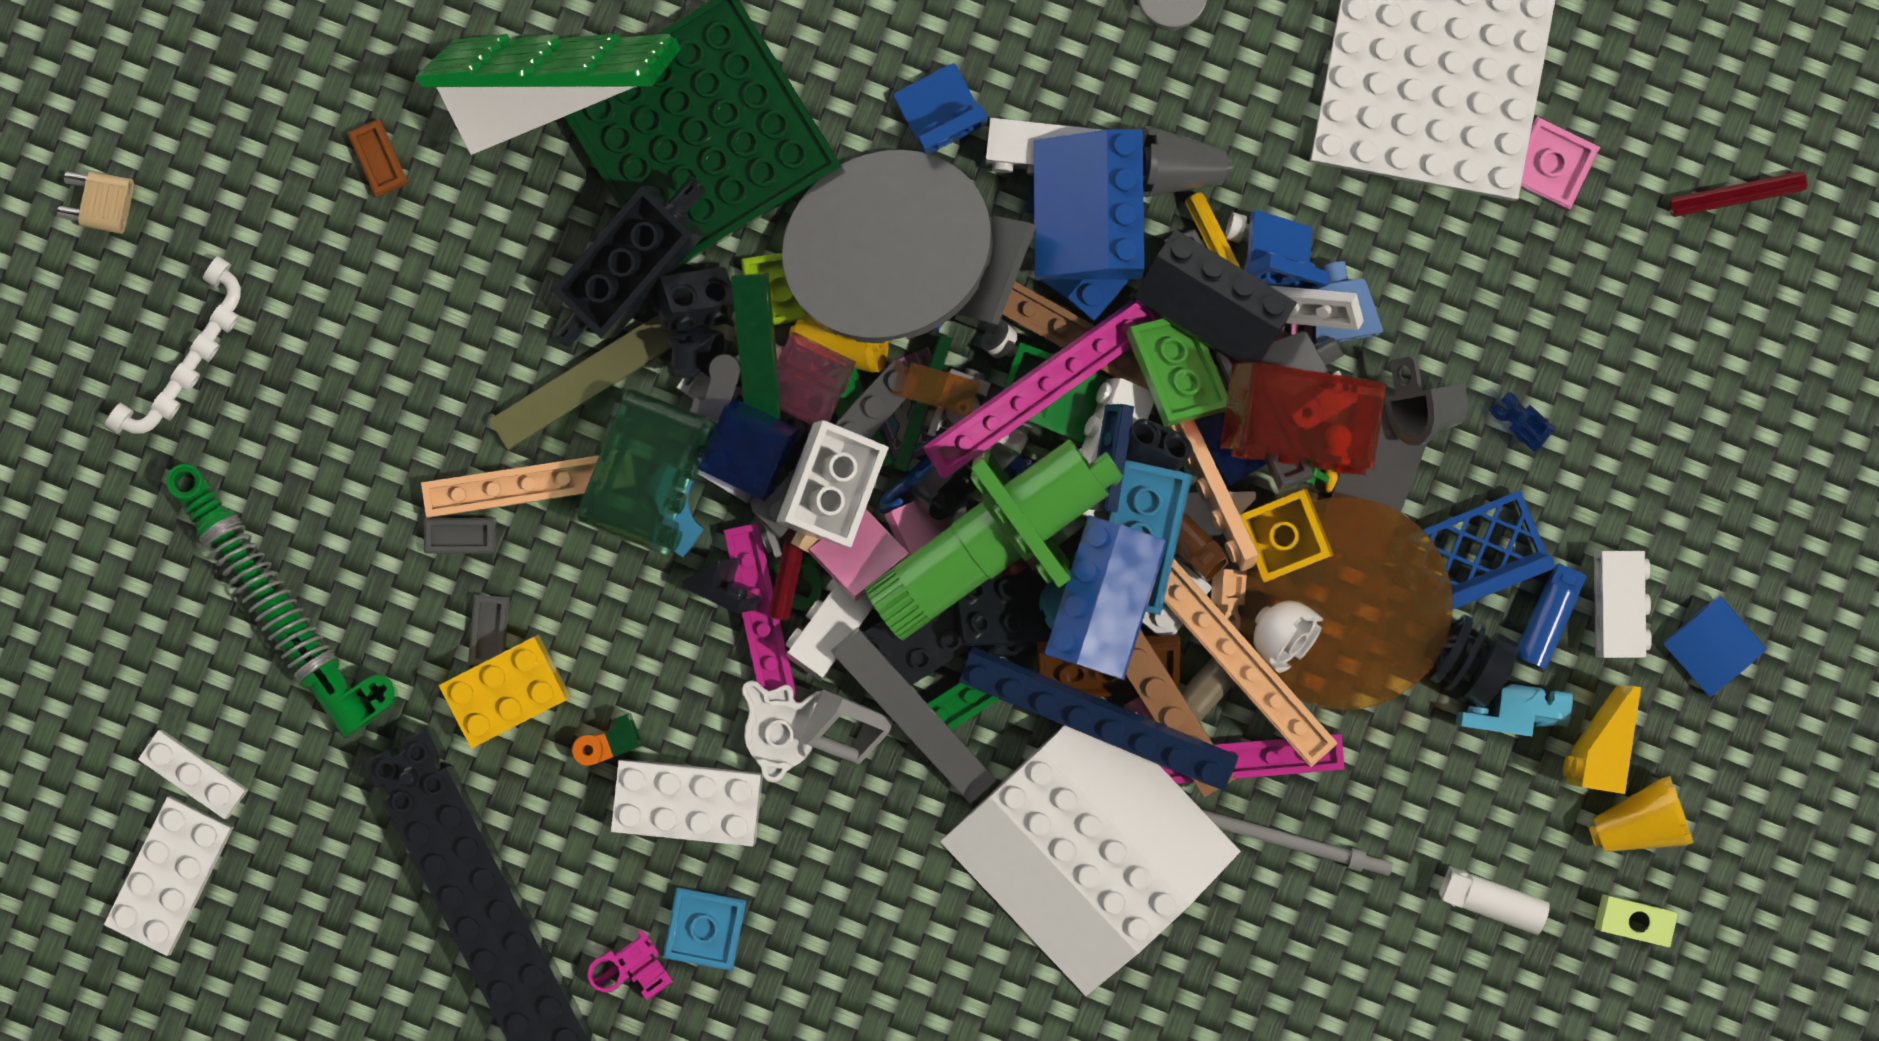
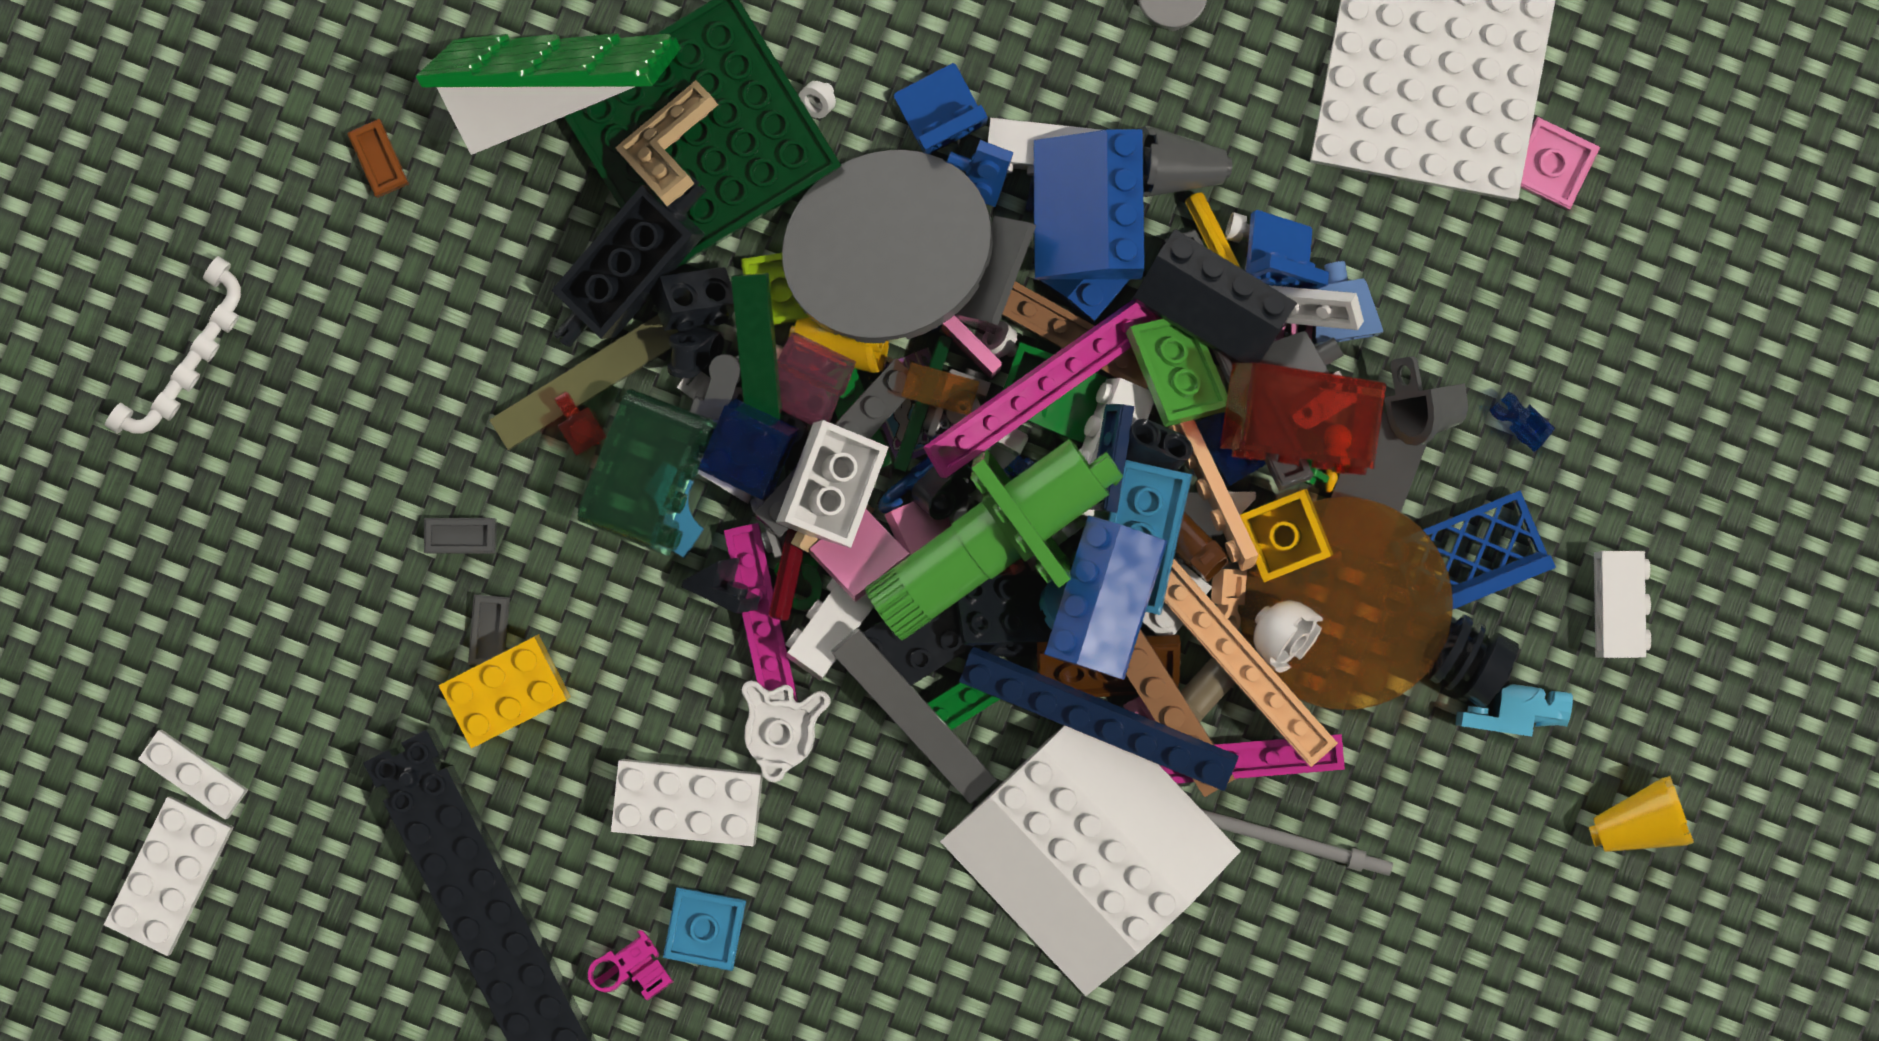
tan piece [57,171,134,234] -> none
green piece [166,464,398,739] -> none
light nougat plate [421,451,637,518] -> none
leg [572,713,644,766] -> none
light grey tile [802,689,894,764] -> none
white piece [1439,866,1550,935] -> none
blue piece [1516,563,1587,671] -> none
yellow slope [1563,685,1641,794] -> none
yellowish green piece [1594,894,1678,948] -> none
blue slope [1663,595,1767,697] -> none
dark red axle [1669,171,1808,217] -> none
none -> clear red brick [554,392,610,456]
none -> tan plate [615,80,718,206]
none -> white tile [799,81,836,118]
none -> bright pink tile [942,315,1002,380]
none -> blue plate [947,140,1014,207]

